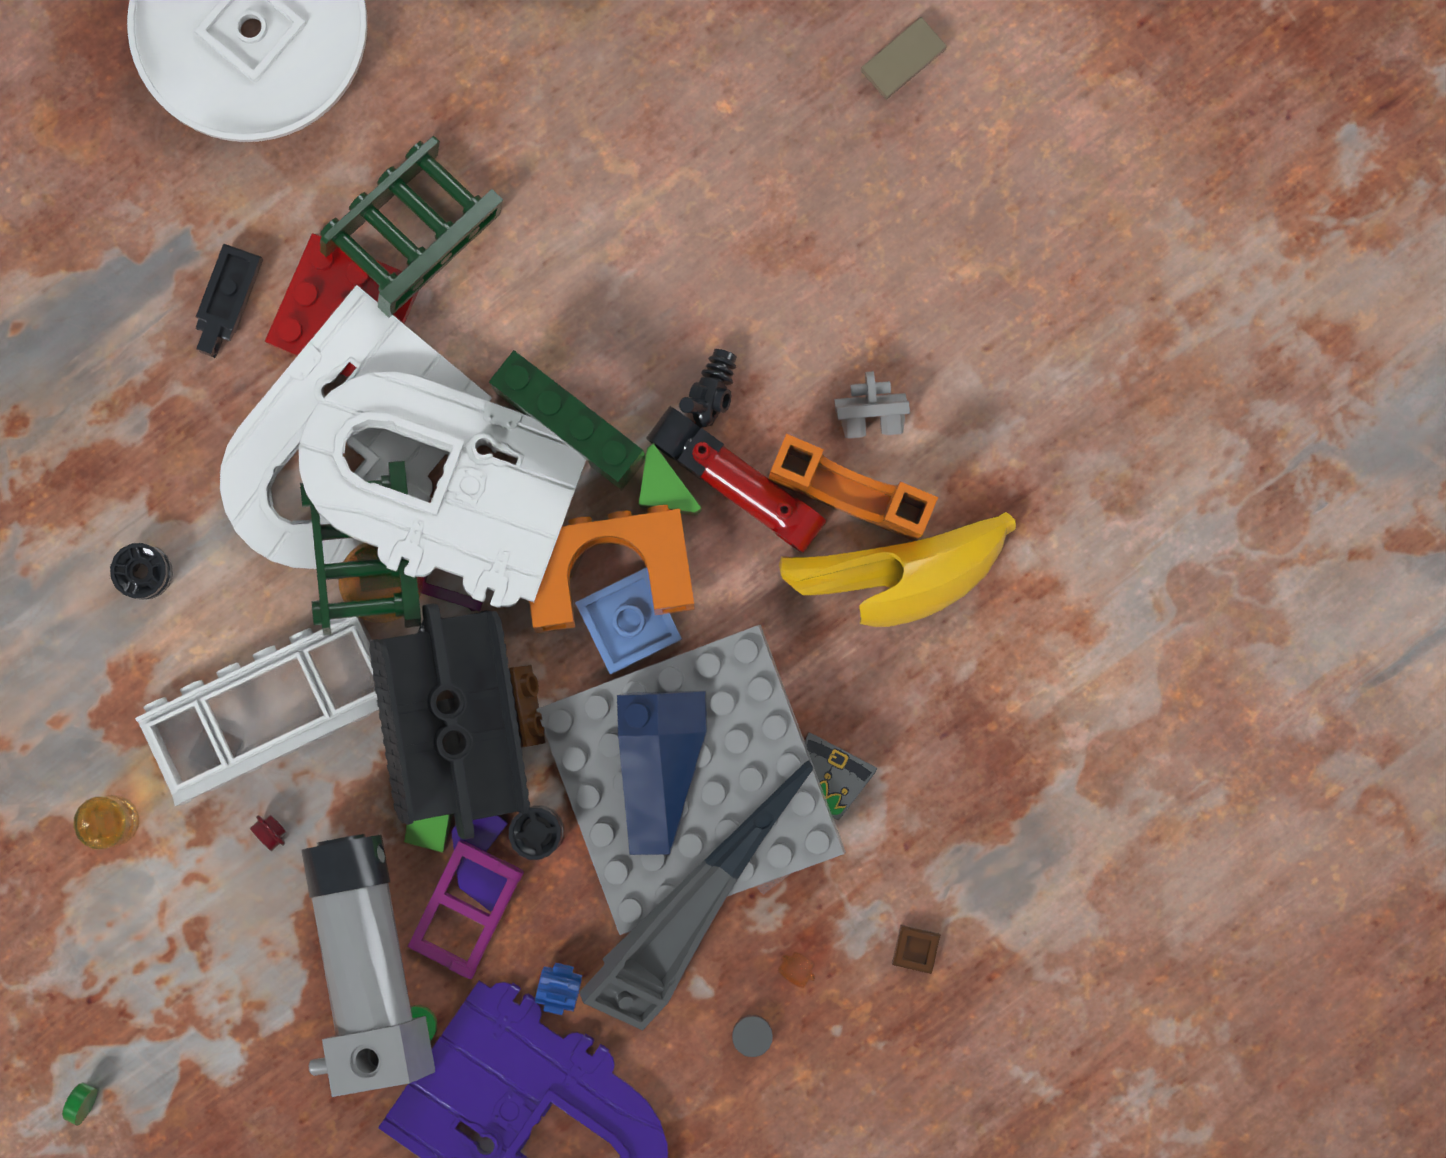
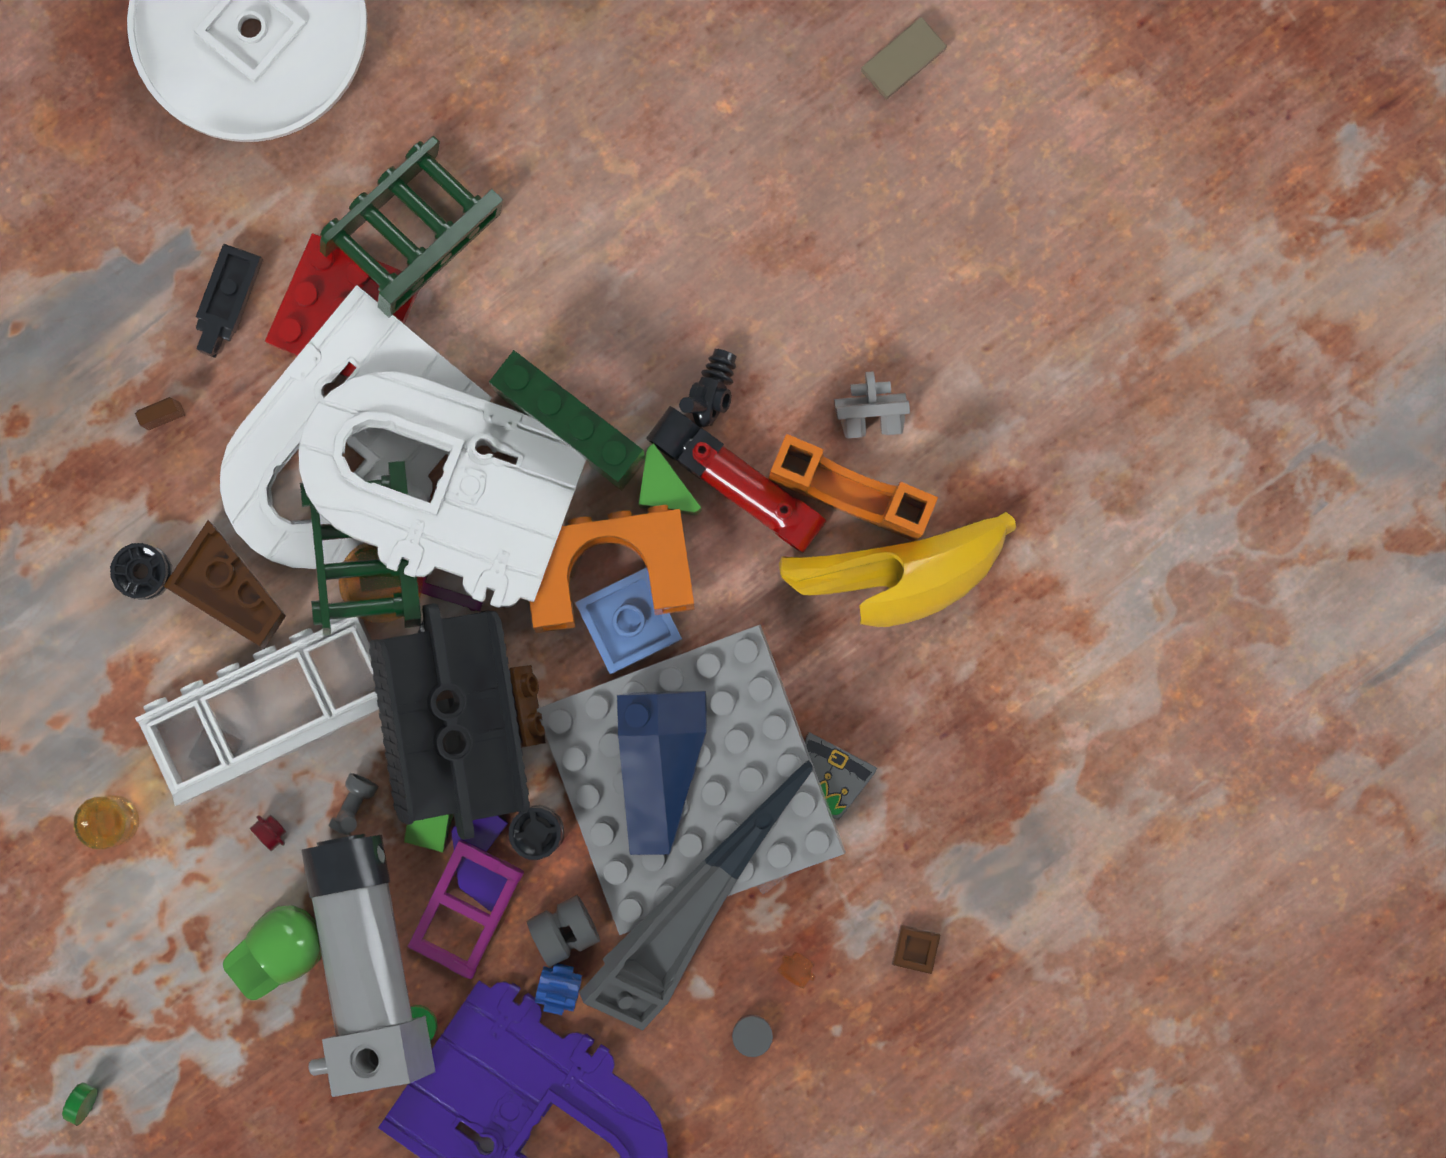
none -> reddish brown tile [135,397,185,430]
none -> reddish brown wing [164,520,286,649]
none -> bright green piece [223,905,322,1000]
none -> dark grey piece [328,773,379,836]
none -> dark grey wheel [526,894,601,967]

